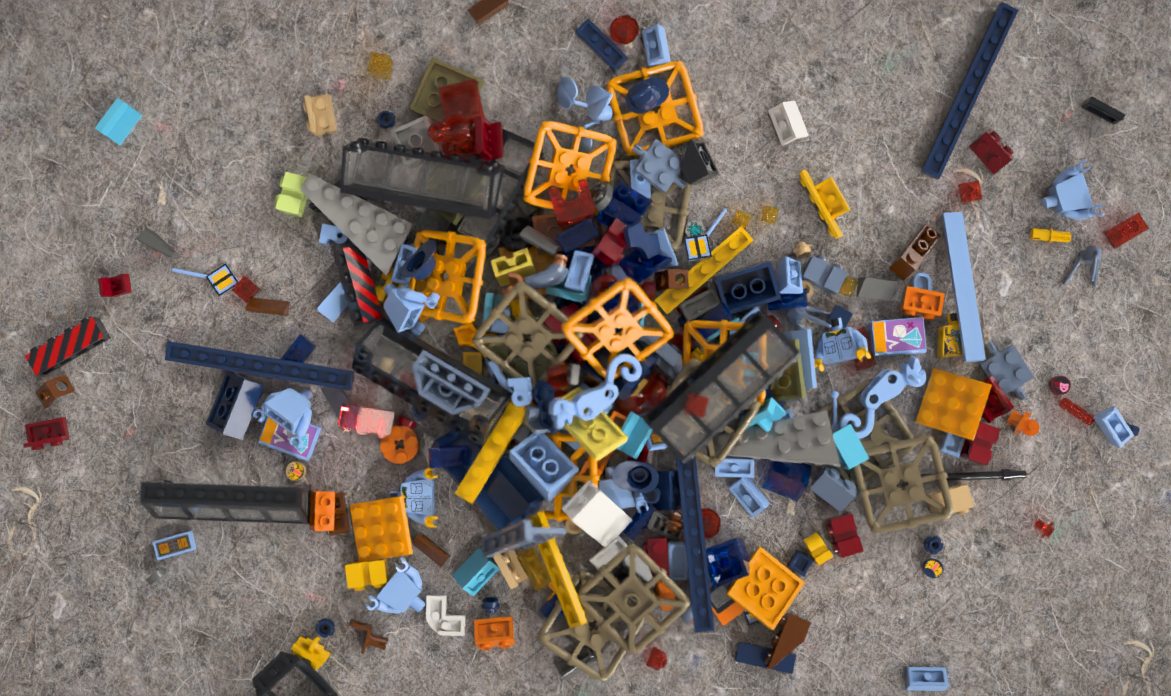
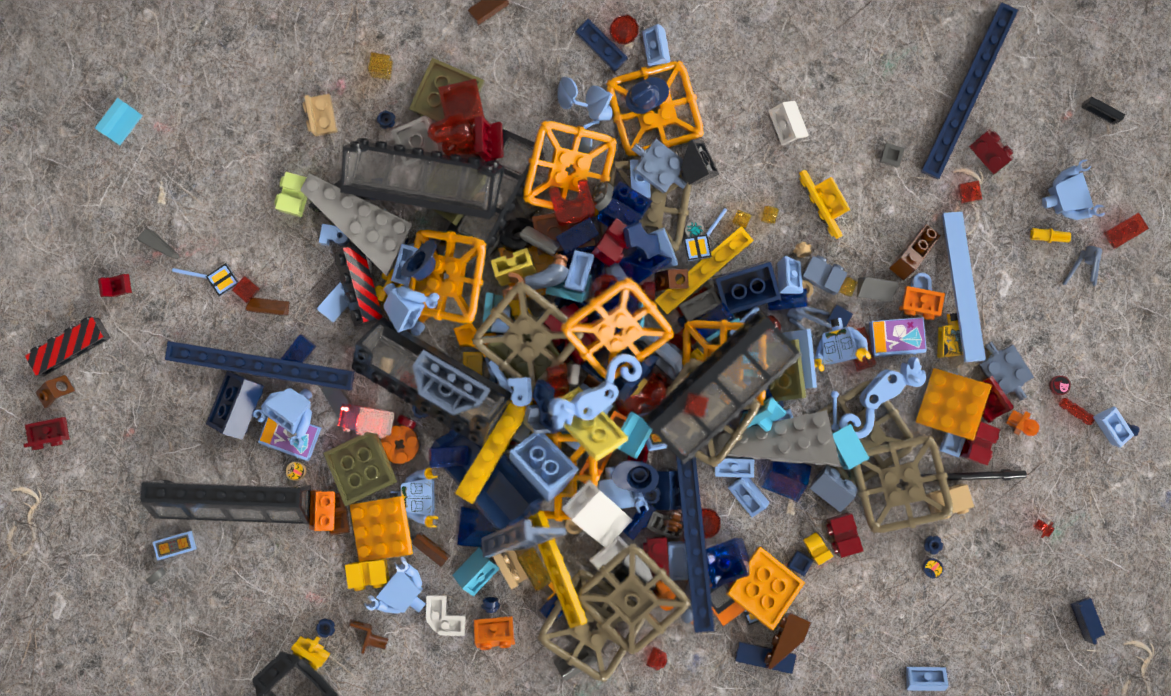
none -> olive plate [323,429,397,506]
none -> clear blue slope [457,506,497,548]
none -> dark grey plate [880,143,905,168]
none -> dark blue panel [1070,597,1105,645]

